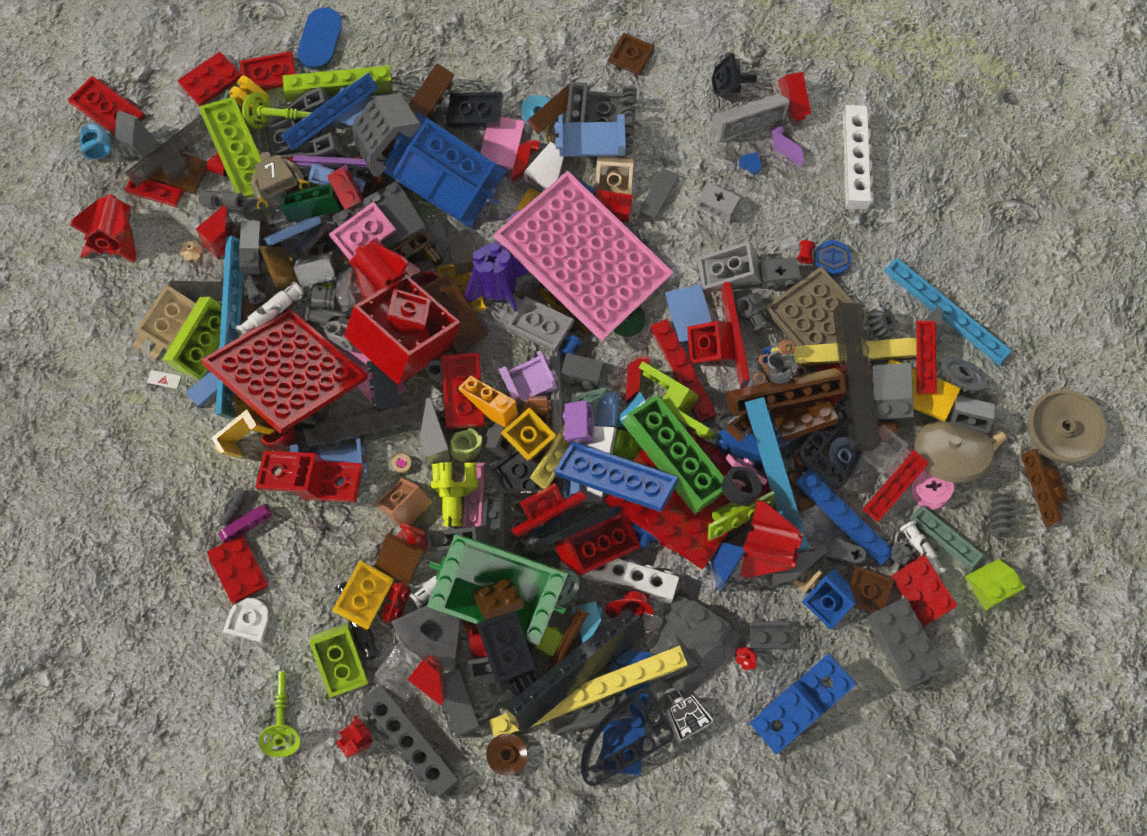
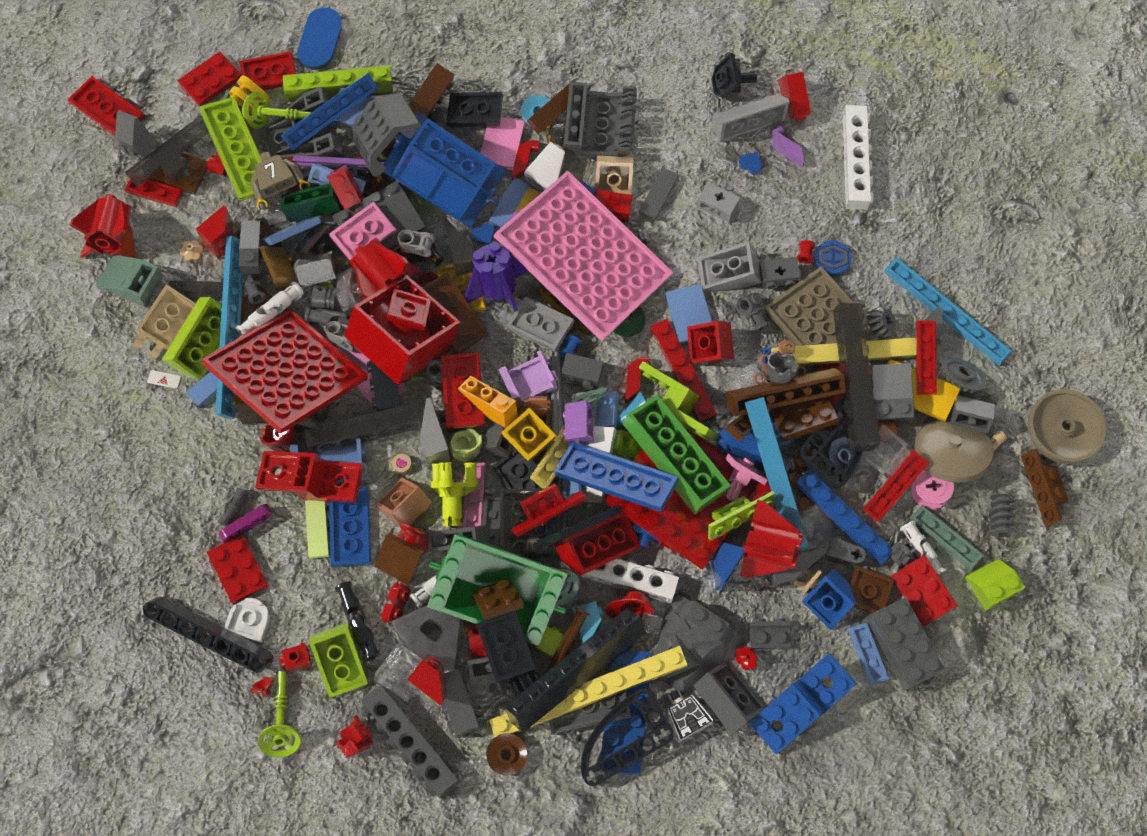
dark azure piece [79,123,112,159] -> none
dark grey piece [198,190,248,210] -> none
yellow panel [212,410,275,458] -> none
yellow tile [332,560,395,630] -> none
medium blue panel [555,114,626,156] -> none
reddish brown tile [608,32,655,76] -> none
red tile [721,282,750,388] -> none
black tyre [721,466,762,506] -> none
none -> sand green slope [95,255,163,307]
none -> black beam [143,596,274,673]
none -> red plant [250,677,274,697]
none -> red brick [279,642,312,673]
none -> yellowish green tile [305,500,329,559]
none -> blue tile [329,488,371,568]
none -> light grey piece [398,230,435,257]
none -> blue tile [471,223,494,245]
none -> medium blue tile [489,177,531,228]
none -> dark grey slope [693,661,765,735]
none -> medium blue tile [848,622,890,686]

